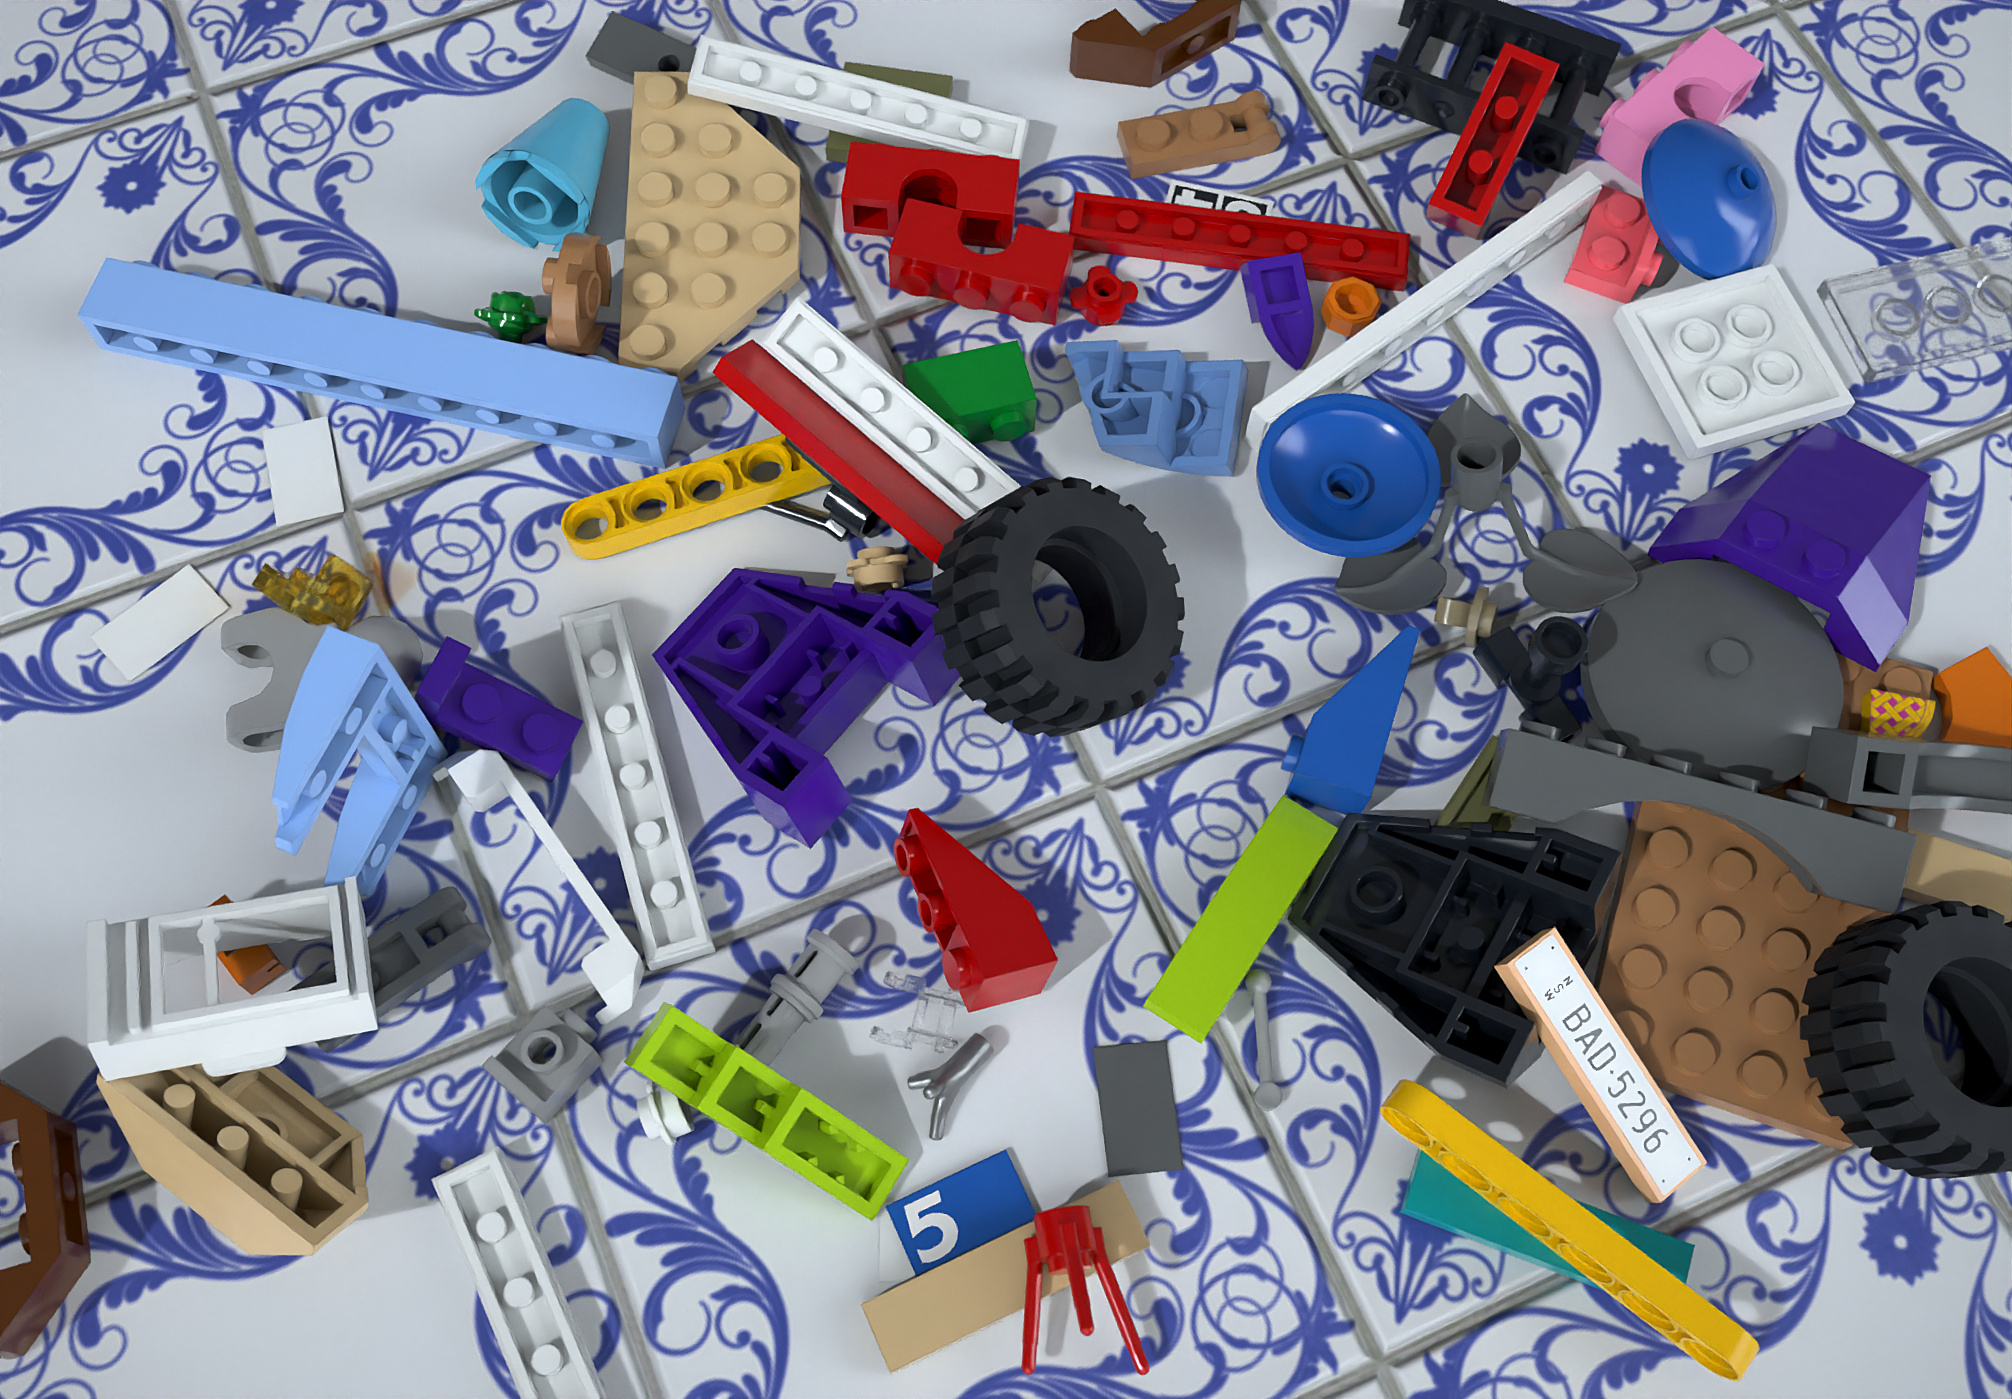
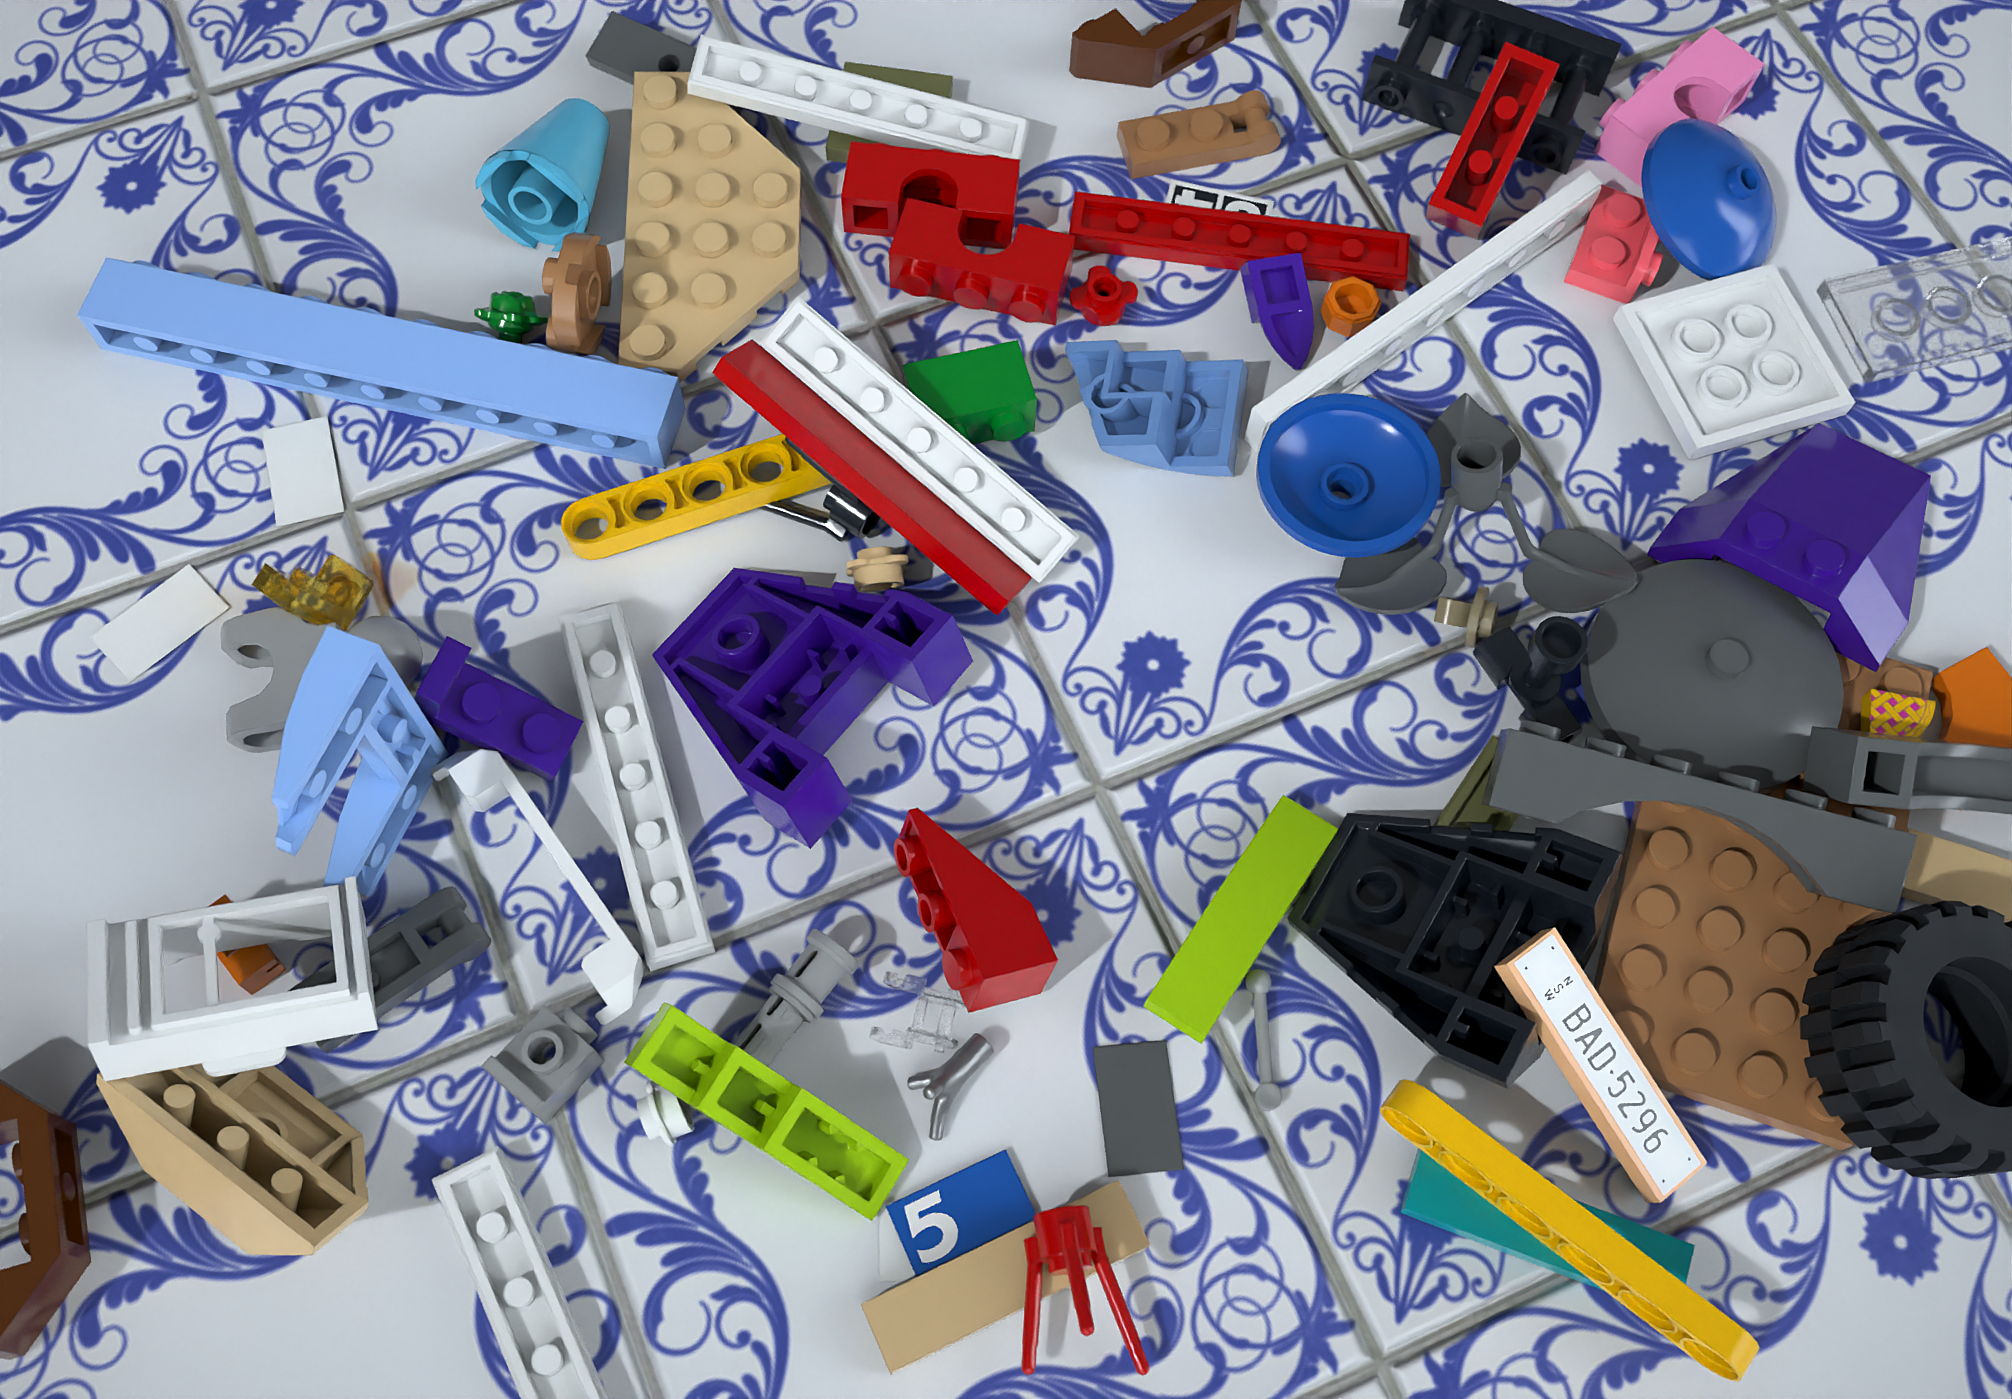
black tyre [931,477,1185,737] -> none
blue slope [1280,625,1420,815] -> none

